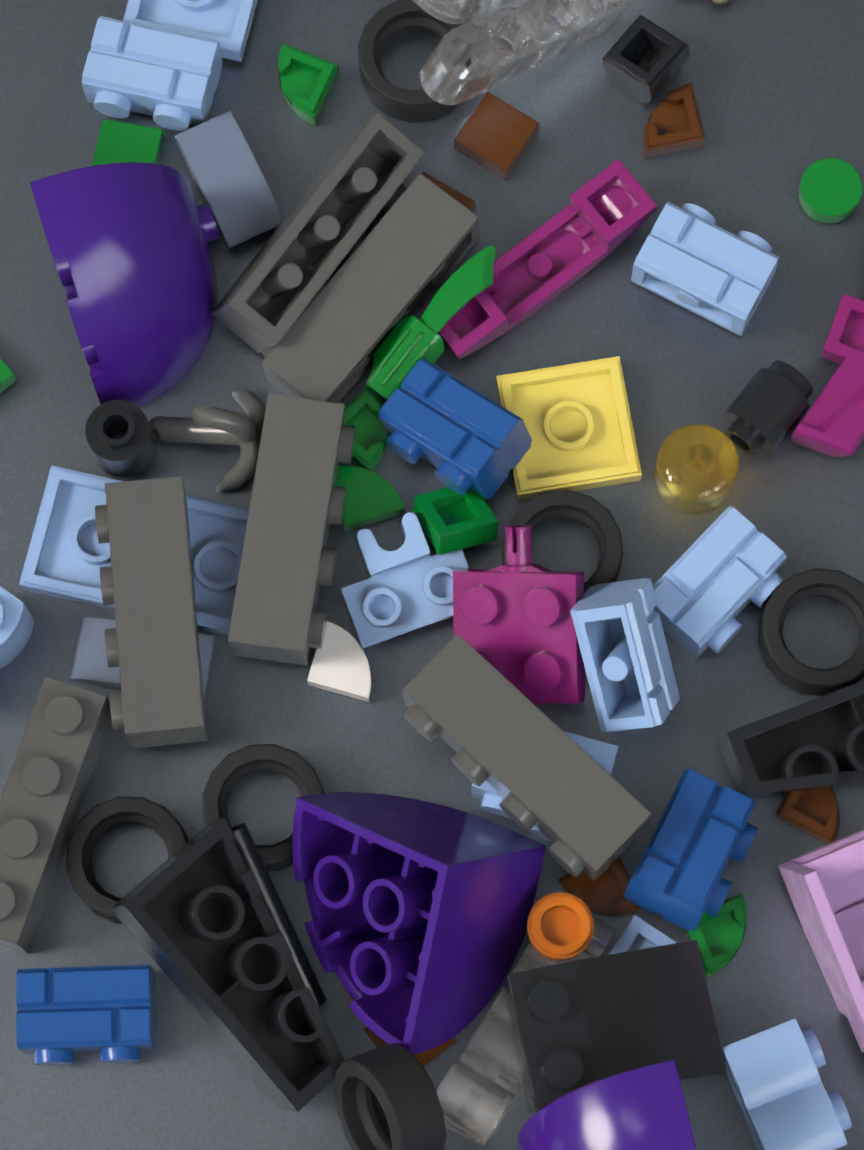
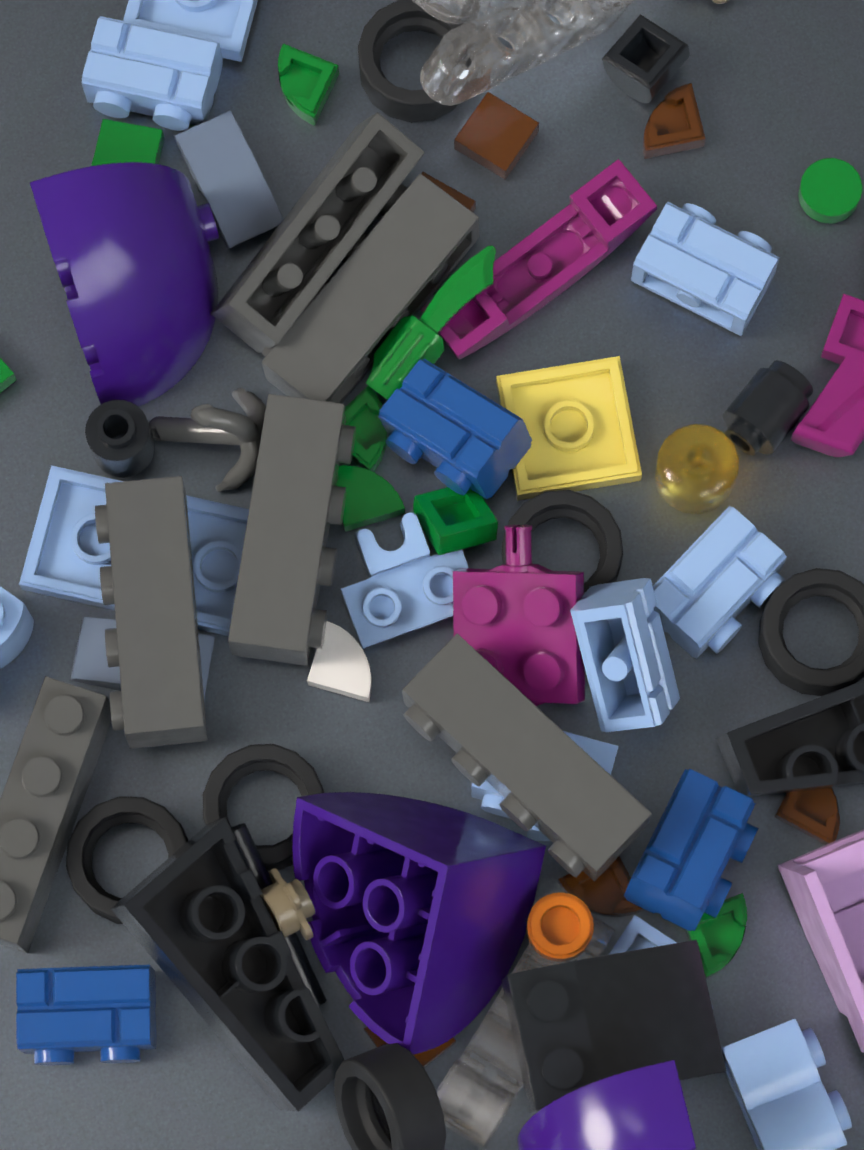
none -> dark tan plate [261,868,315,940]

